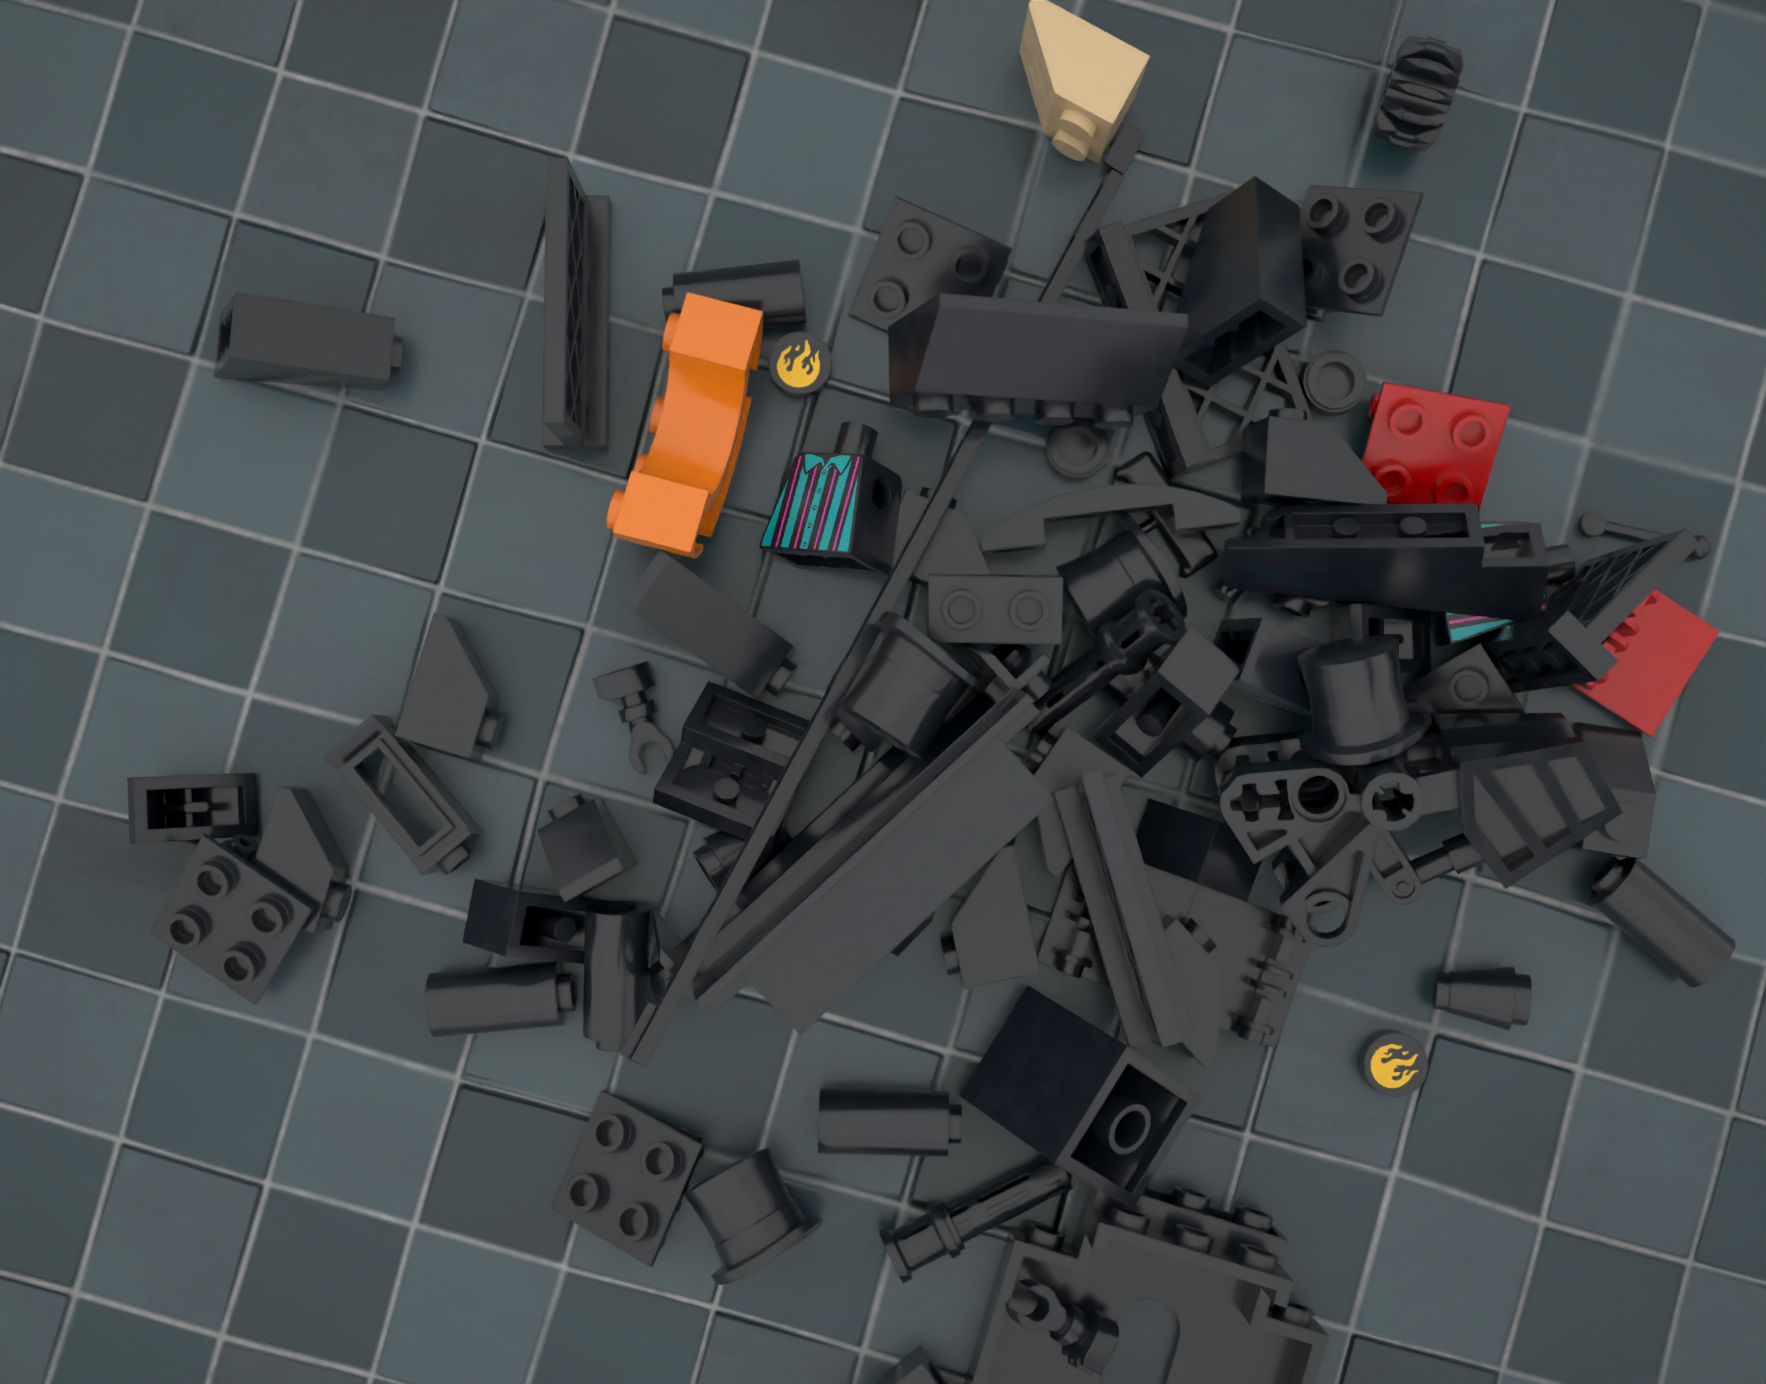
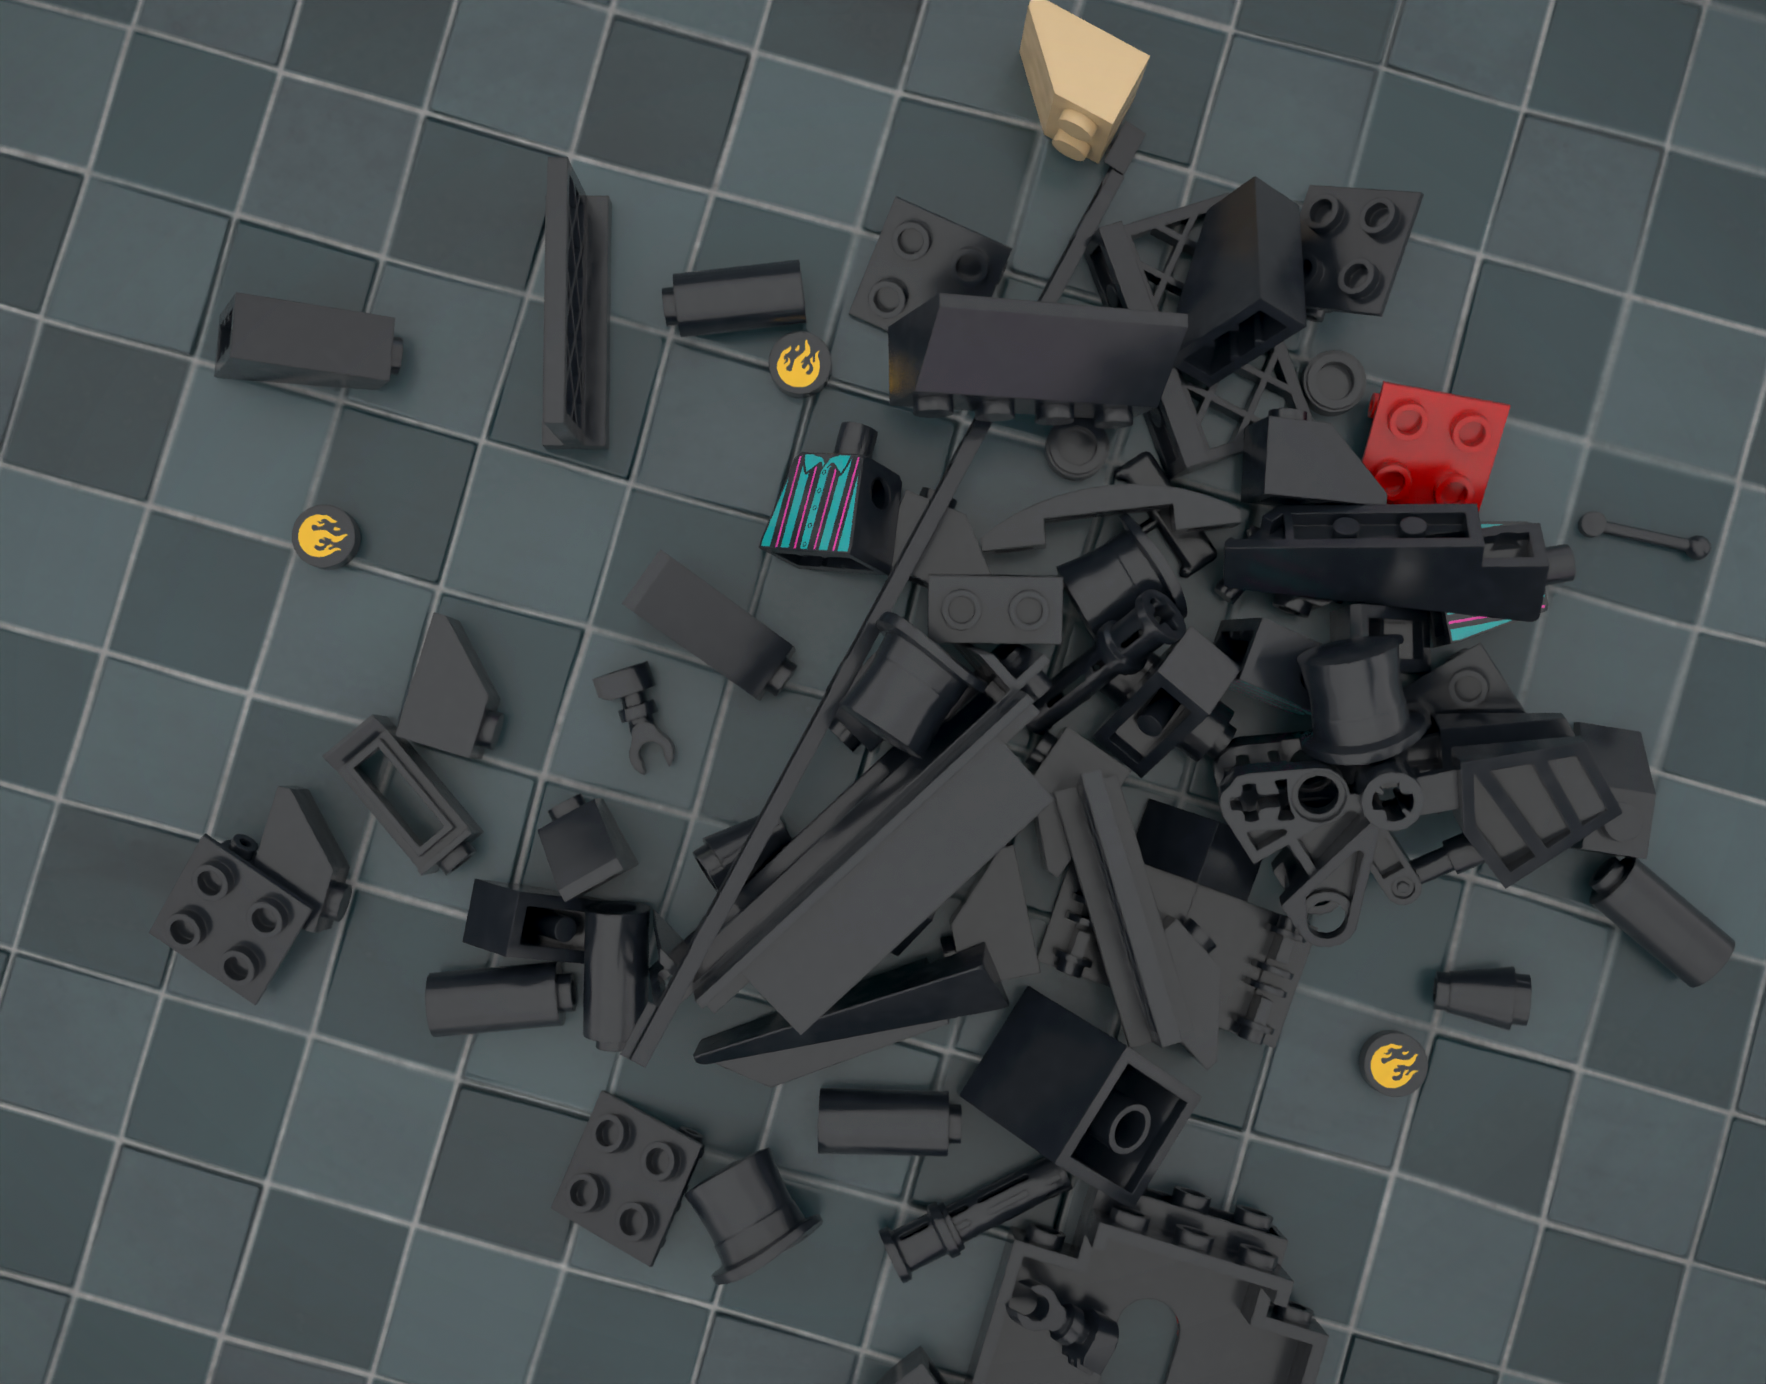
black slope [127,773,257,844] -> none
orange brick [606,292,763,559] -> none
black slope [653,681,817,850] -> none
black gear [1373,35,1464,151] -> none
black fence [1467,528,1701,693] -> none
red hinge [1571,585,1720,737] -> none
none -> black tile [292,505,361,570]
none -> black wedge [693,943,1010,1088]

